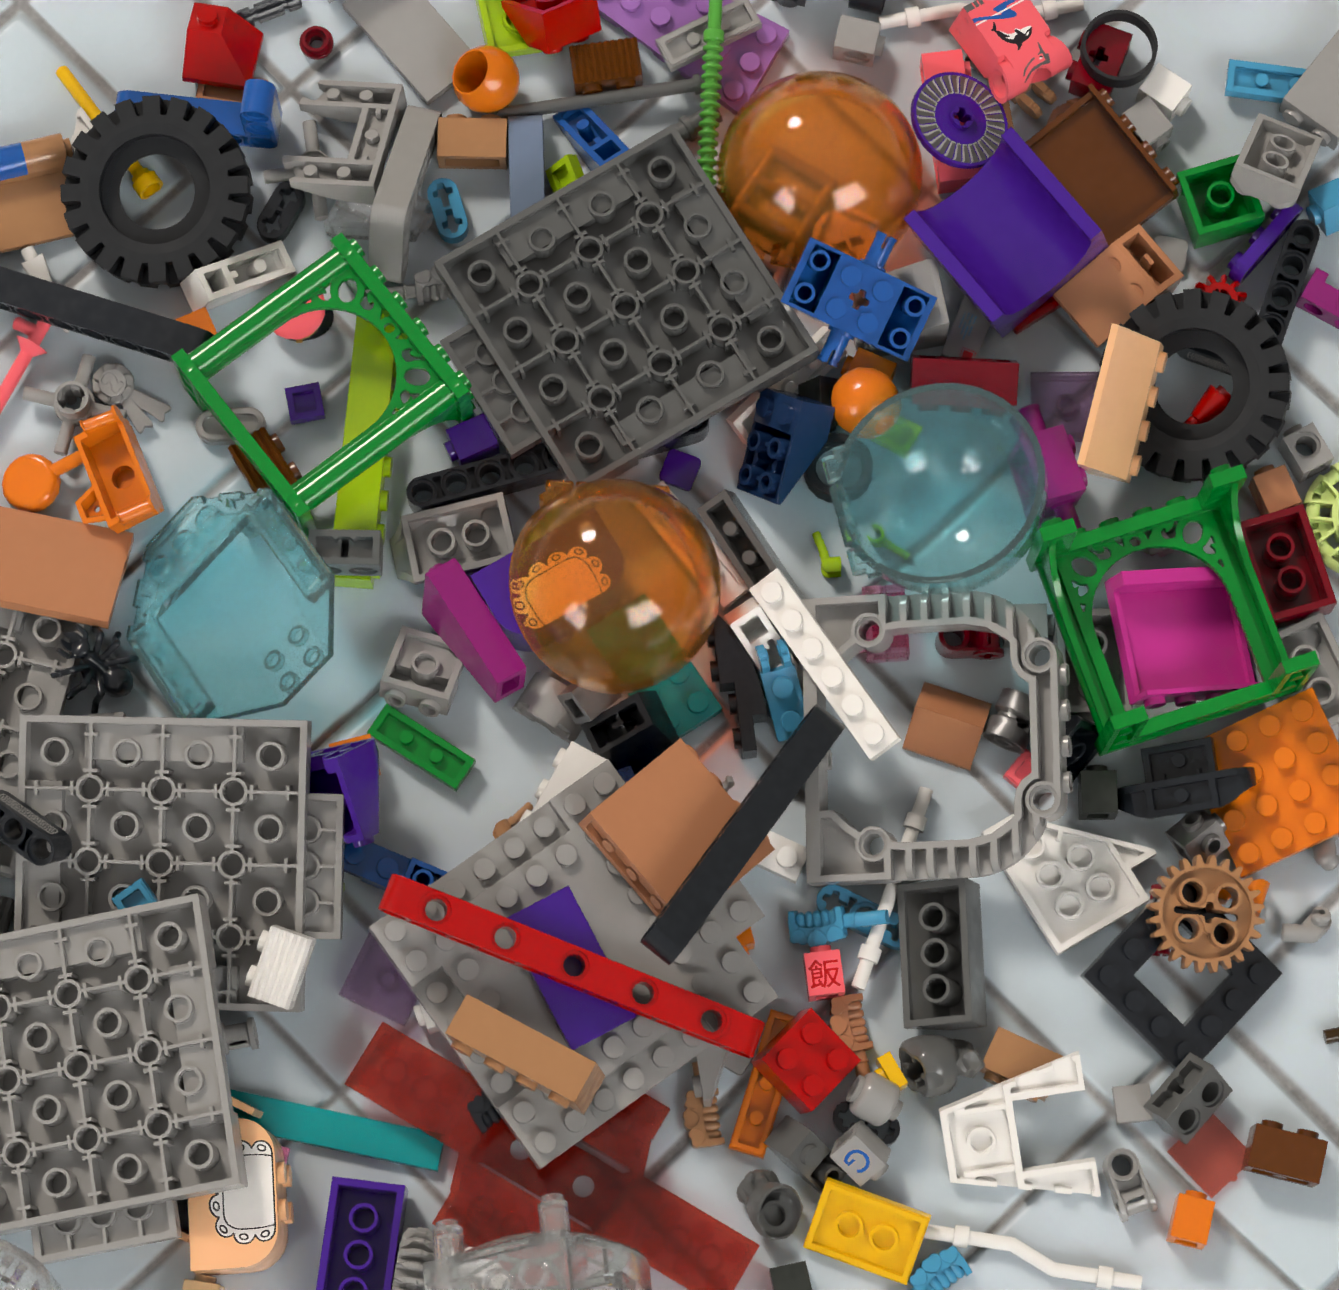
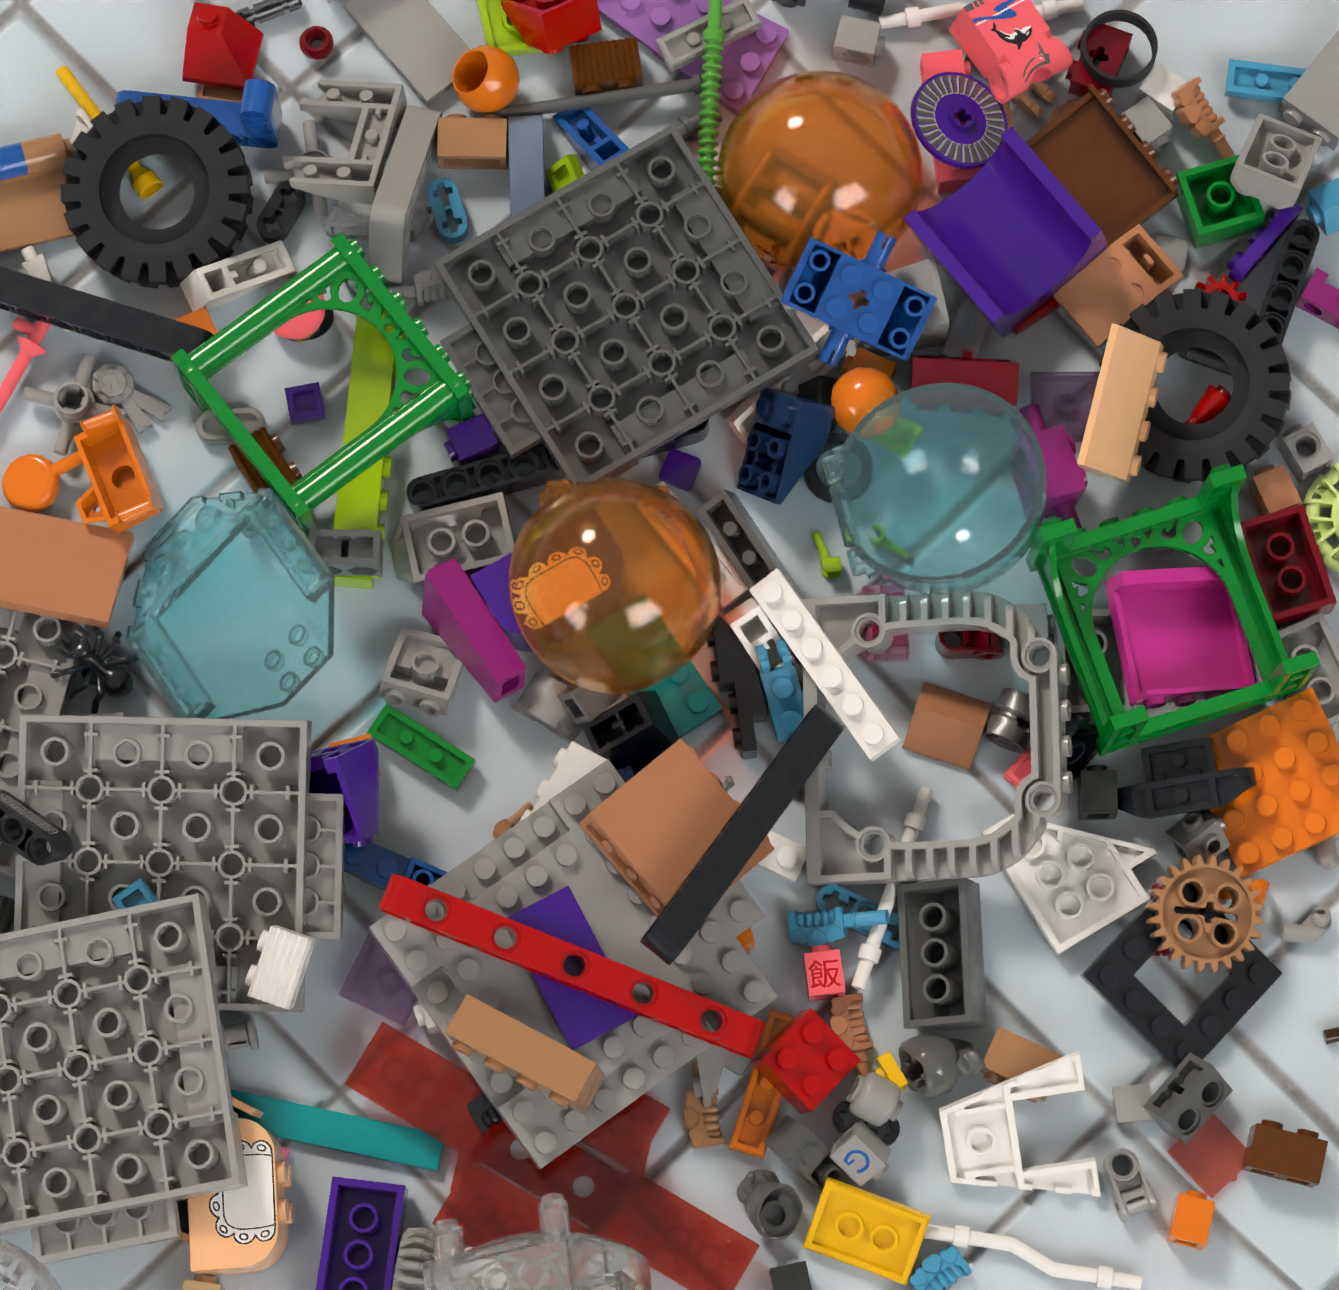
none -> nougat piece [1171,77,1235,159]

